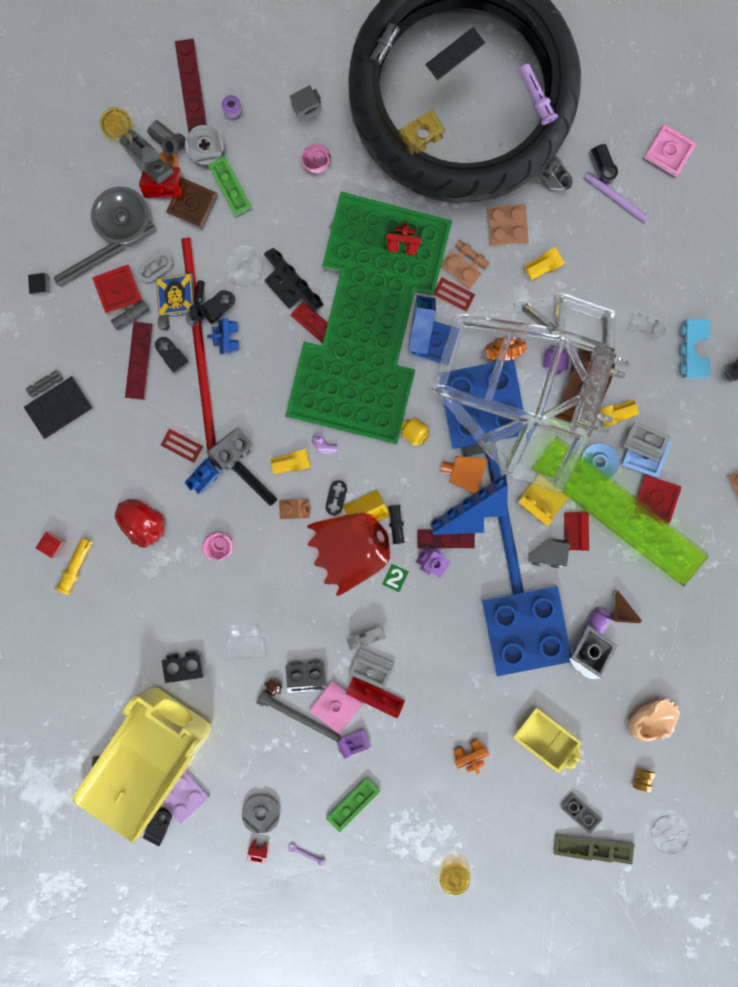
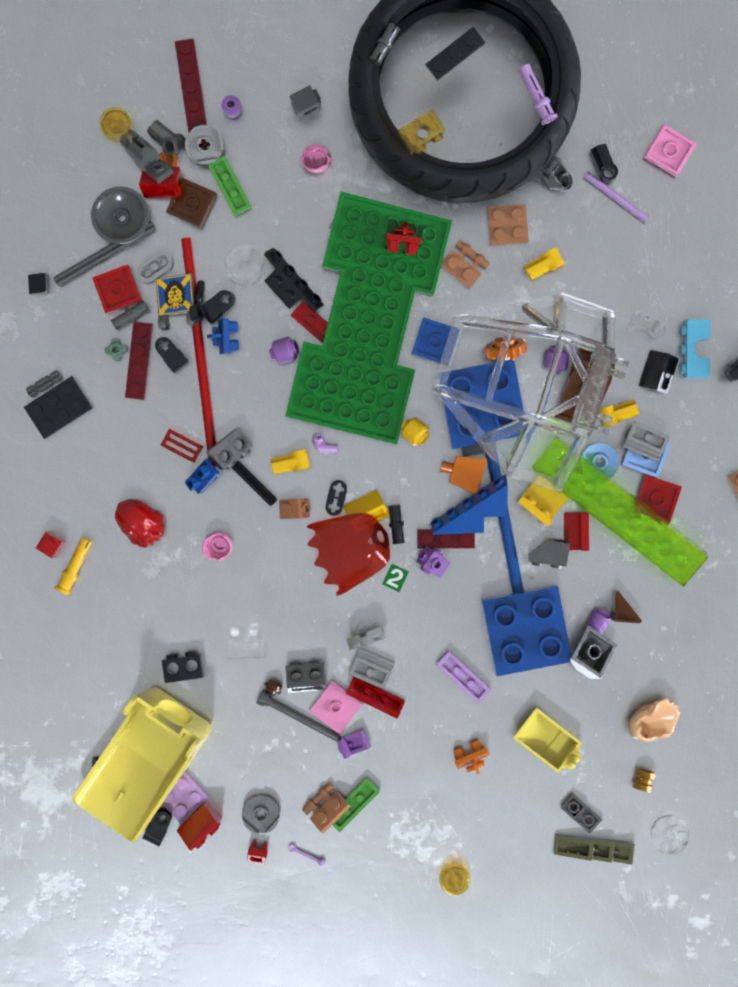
slope [408,295,436,355] -> none
clear red tile [434,277,475,312] -> none
none -> sand green plate [104,338,127,361]
none -> red slope [177,801,222,851]
none -> medium lavender head [269,336,299,364]
none -> nougat plate [302,783,351,834]
none -> lavender plate [436,651,491,704]
none -> black panel [639,350,679,395]

